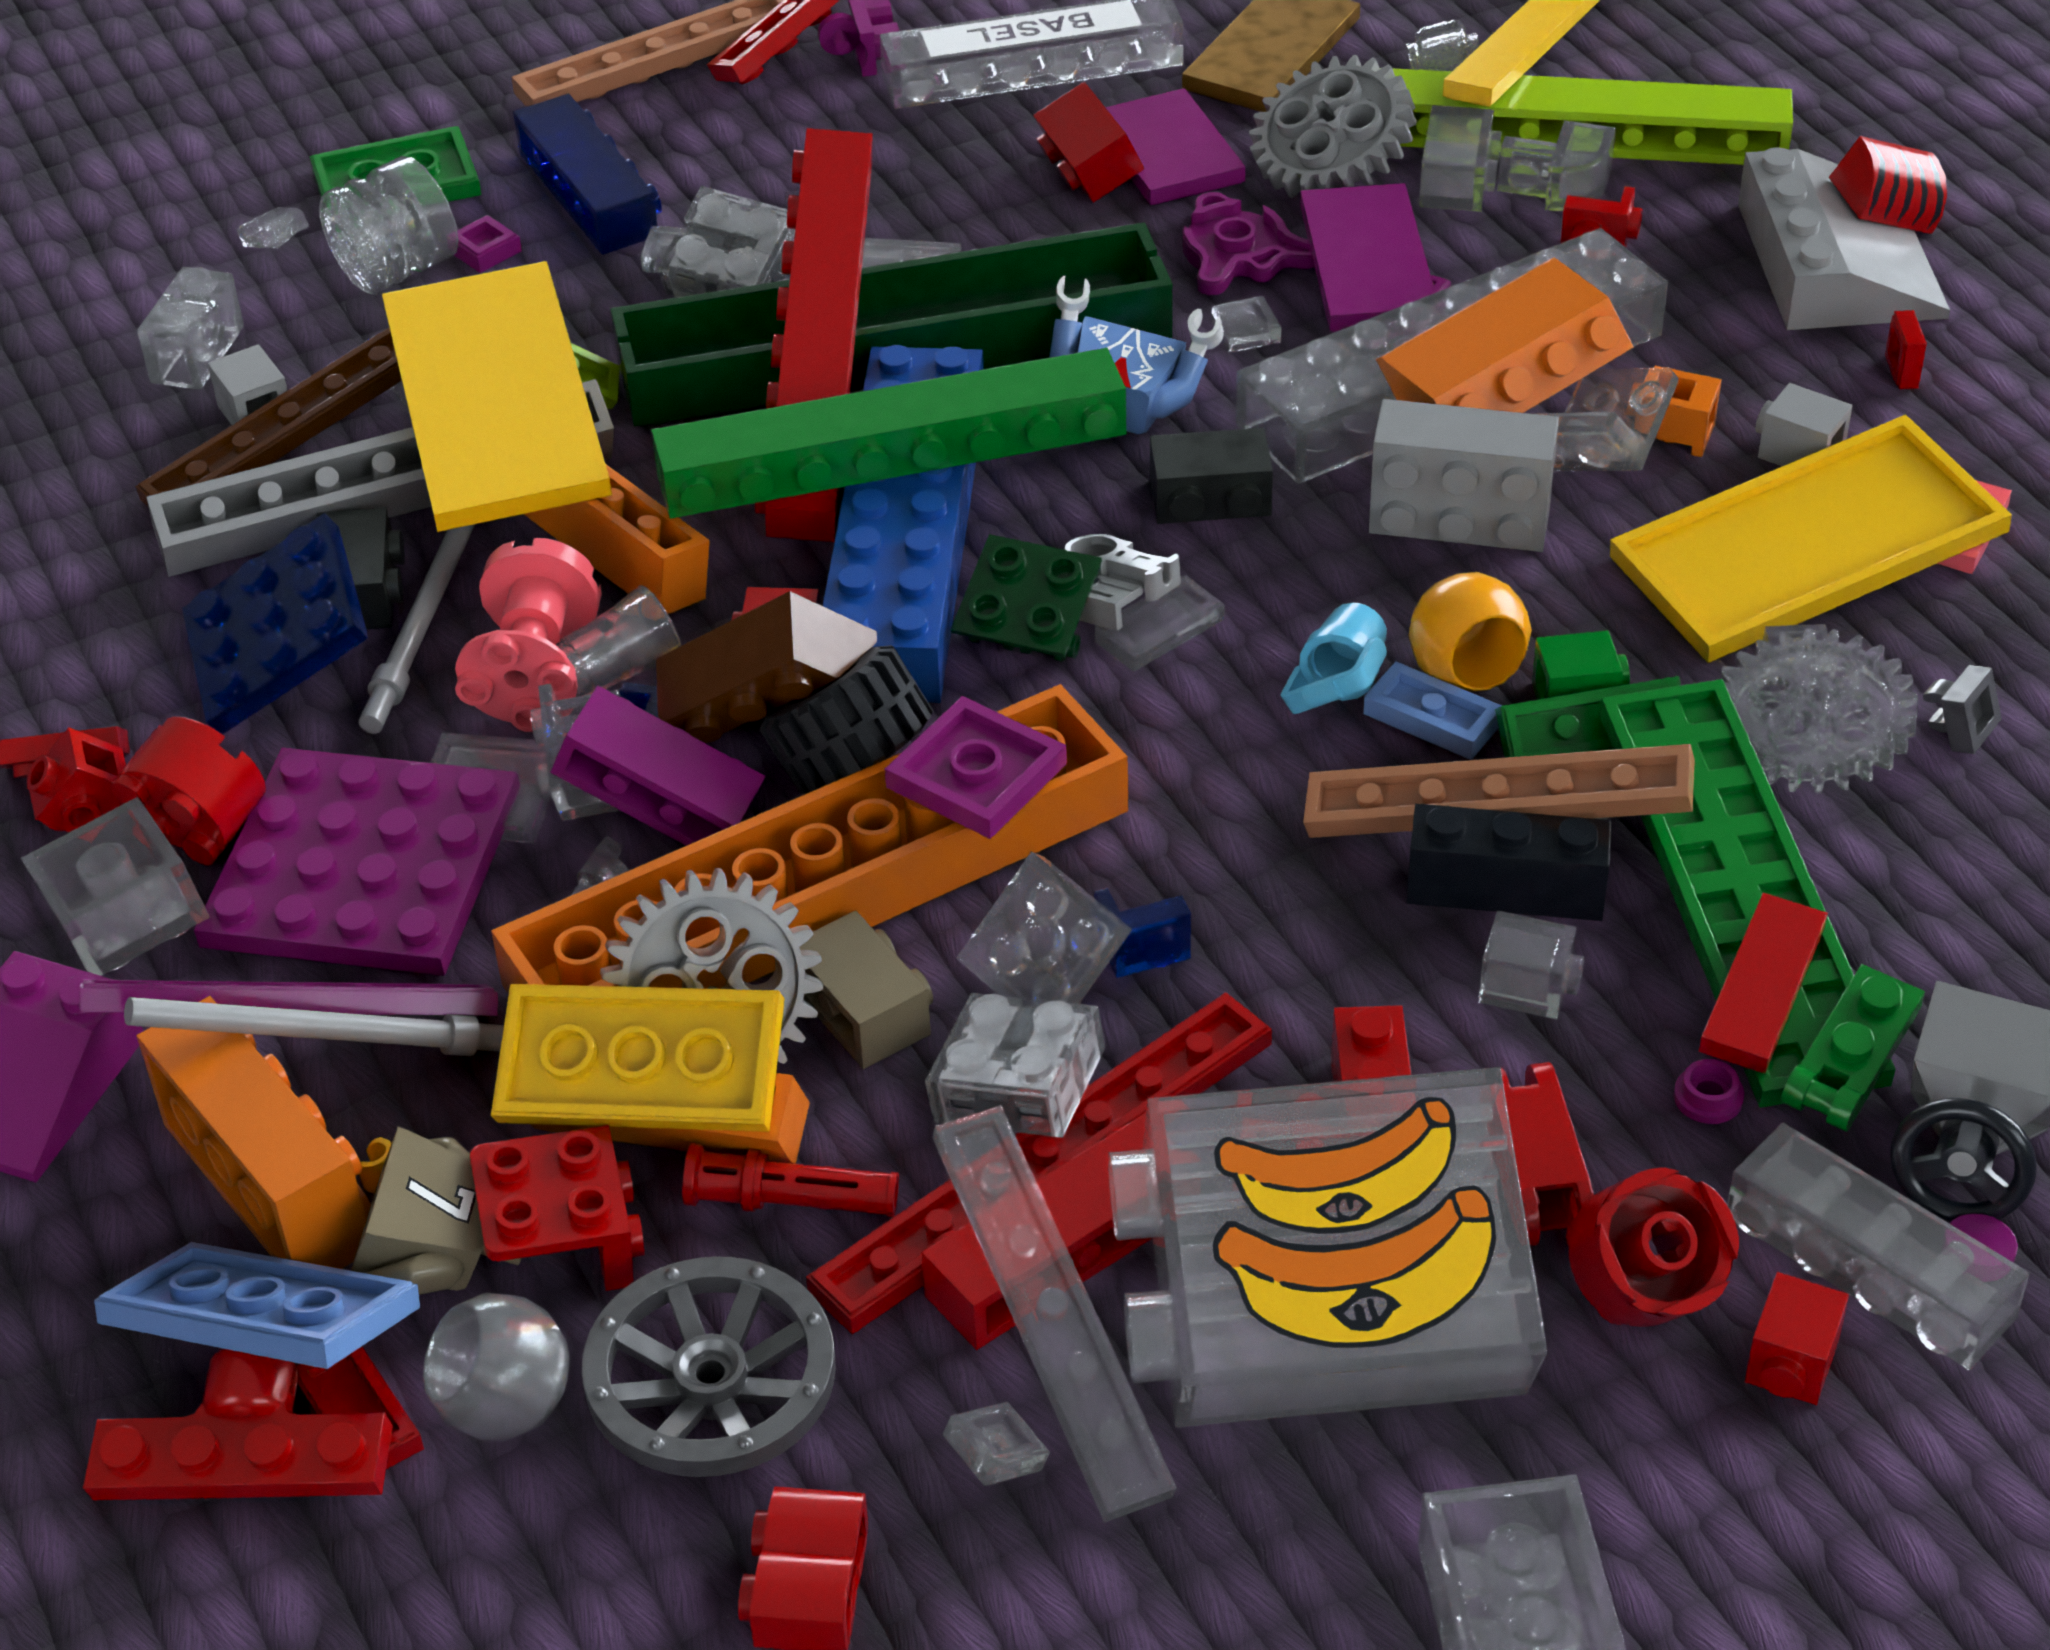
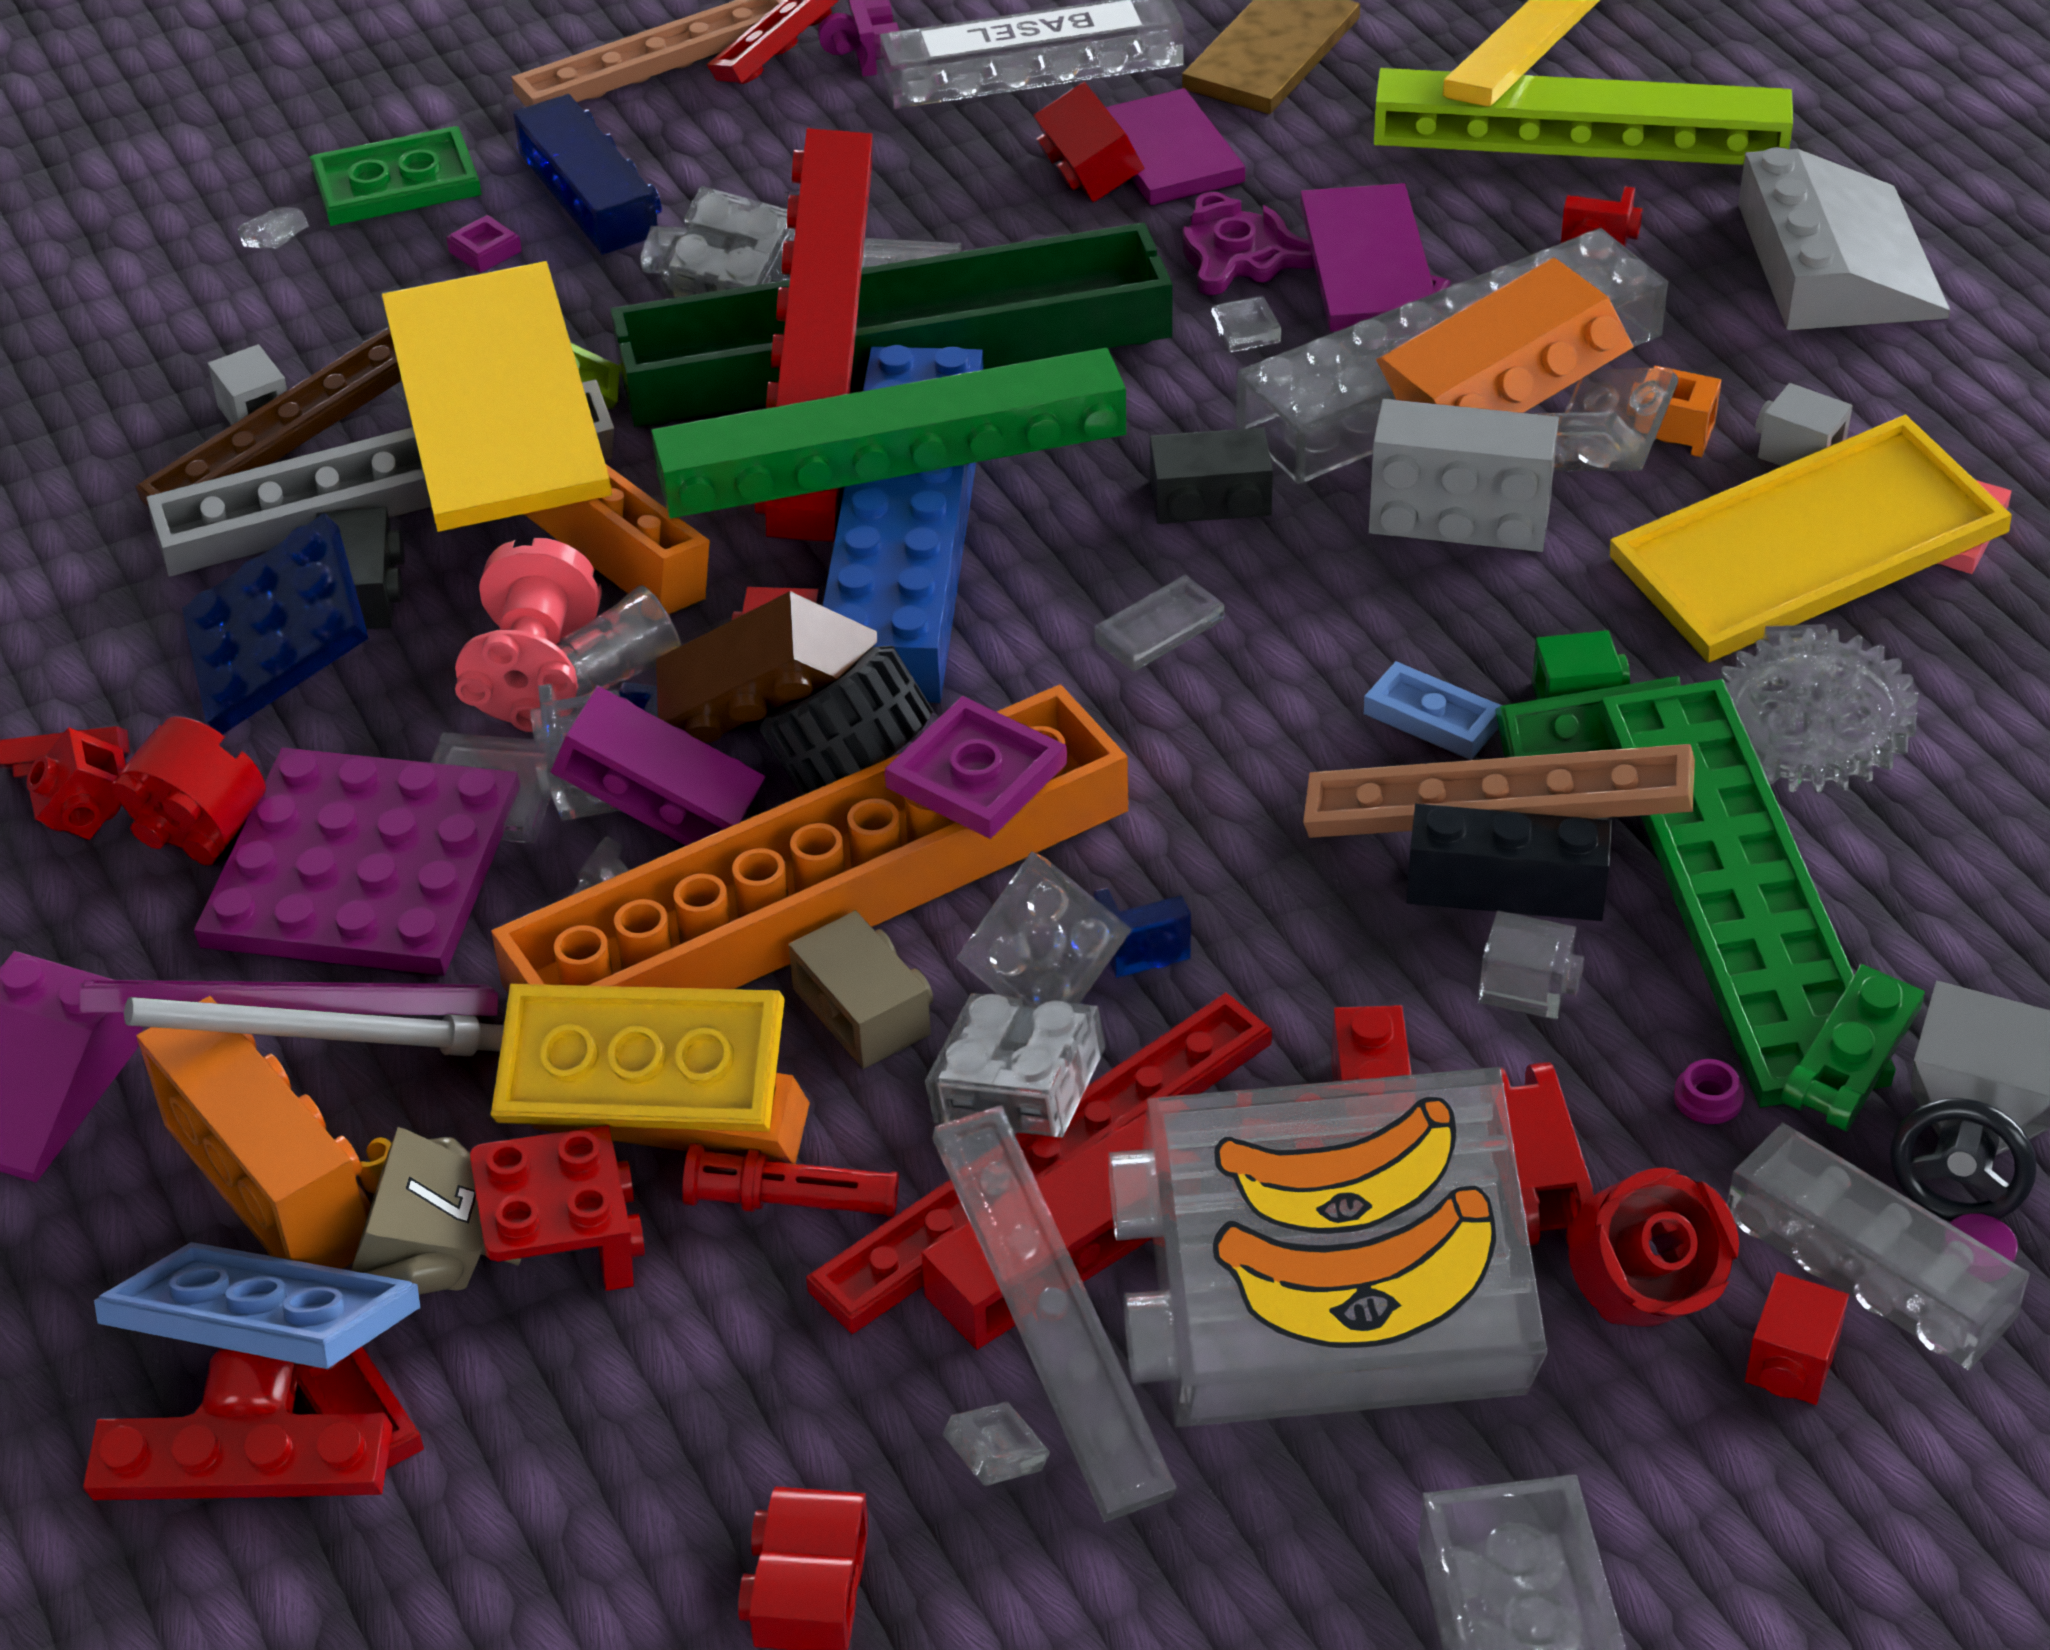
clear brick [21,797,210,976] -> none
clear brick [137,267,244,390] -> none
clear wheel [319,156,458,295] -> none
light grey bar [359,524,476,734] -> none
clear helmet [423,1292,570,1441] -> none
flat silver wheel [582,1256,836,1477] -> none
light grey gear [600,868,823,1064] -> none
dark green hinge [950,534,1102,662] -> none
medium blue torso [1049,276,1223,439] -> none
light grey piece [1065,534,1181,631] -> none
light grey gear [1249,55,1417,198] -> none
medium azure piece [1280,602,1387,714] -> none
clear head [1407,20,1480,72] -> none
light orange helmet [1408,572,1532,692] -> none
clear brick [1419,105,1502,212] -> none
clear brick [1497,120,1616,211] -> none
red tile [1698,892,1828,1074] -> none
red brick [1829,136,1947,234] -> none
red tile [1885,310,1927,389] -> none
flat silver tile [1923,665,2002,754] -> none

